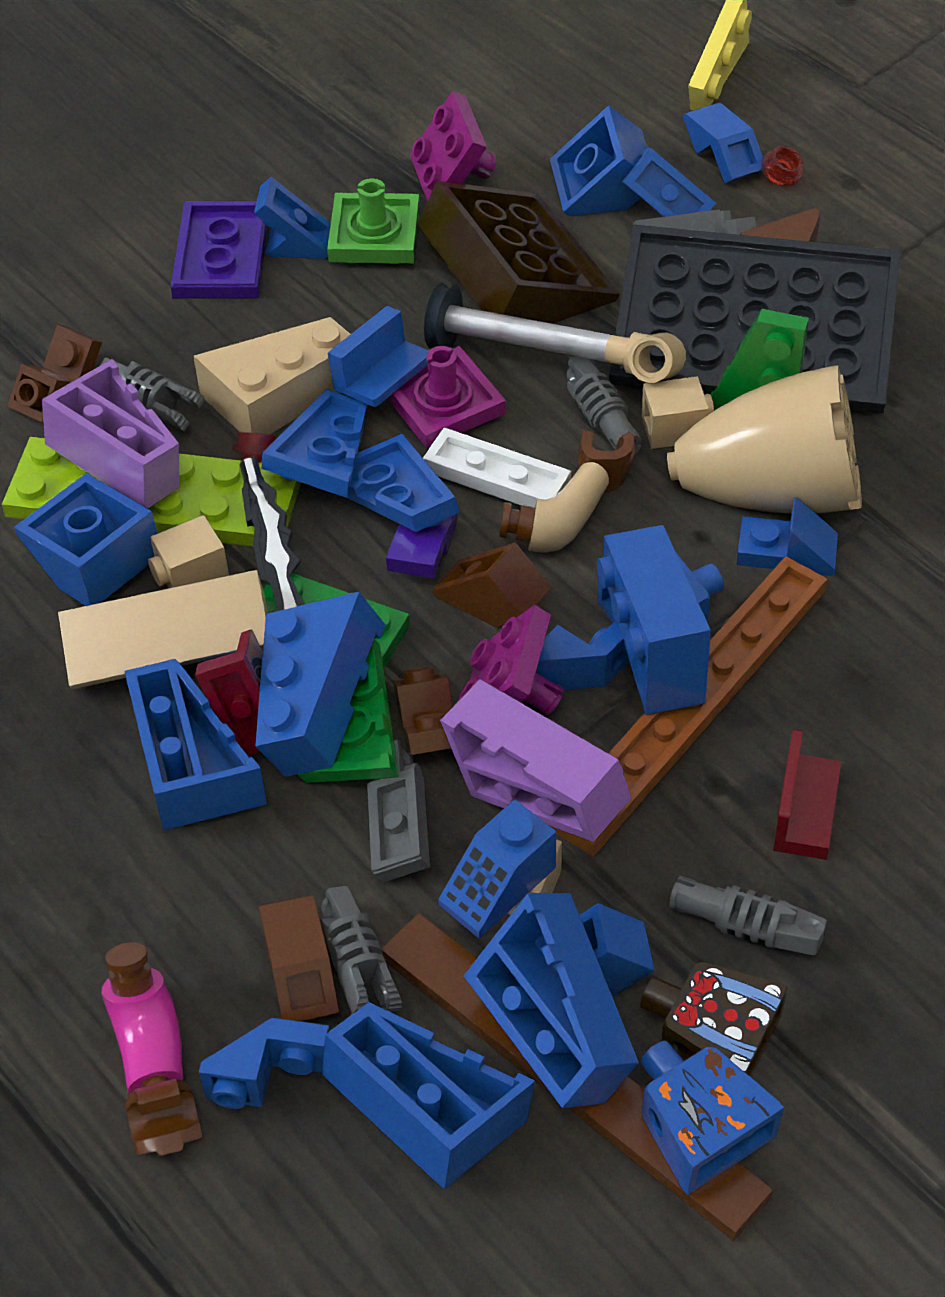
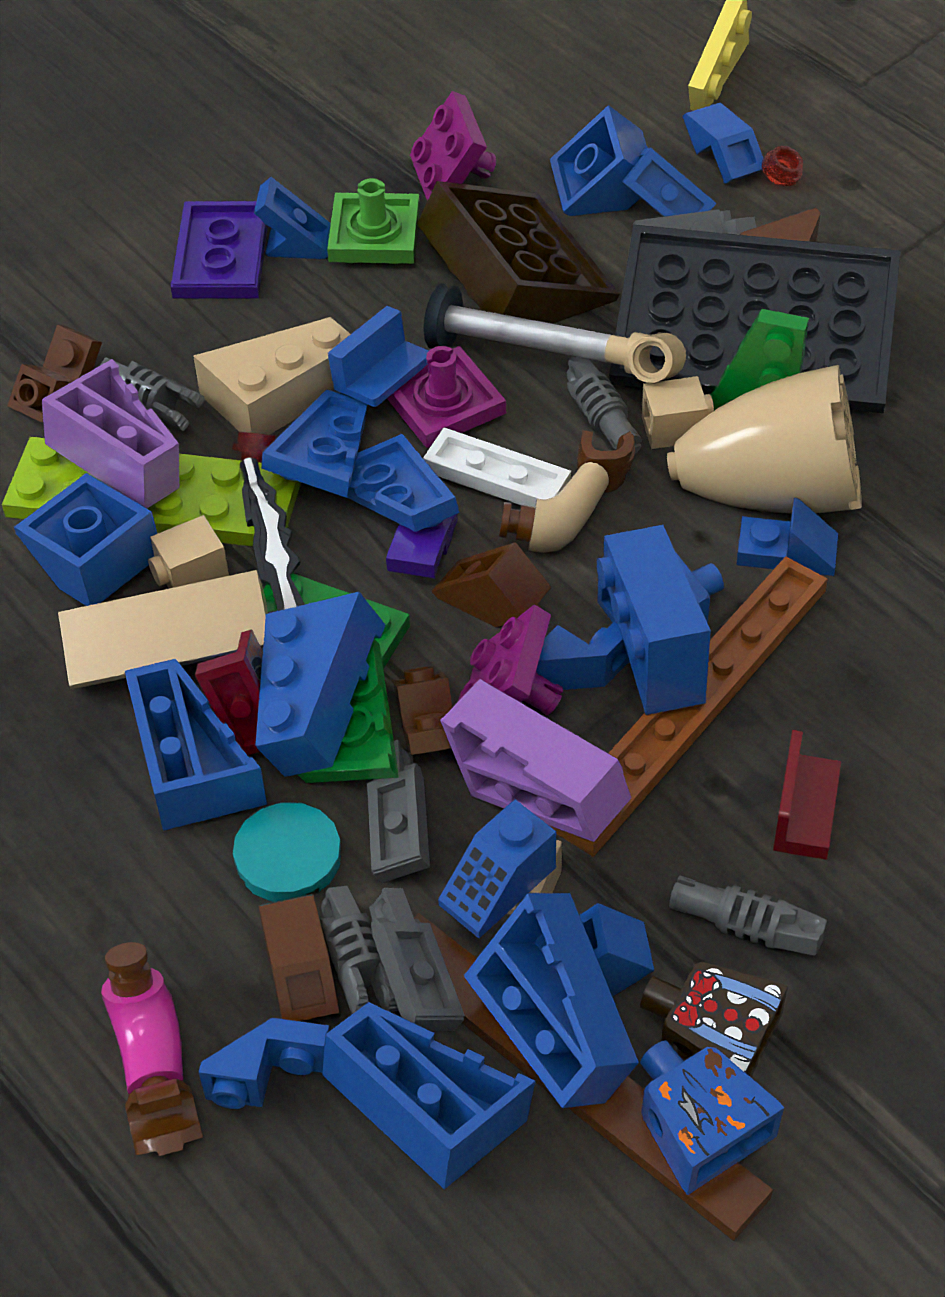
none -> teal tile [233,803,342,902]
none -> dark grey hinge [369,888,465,1031]

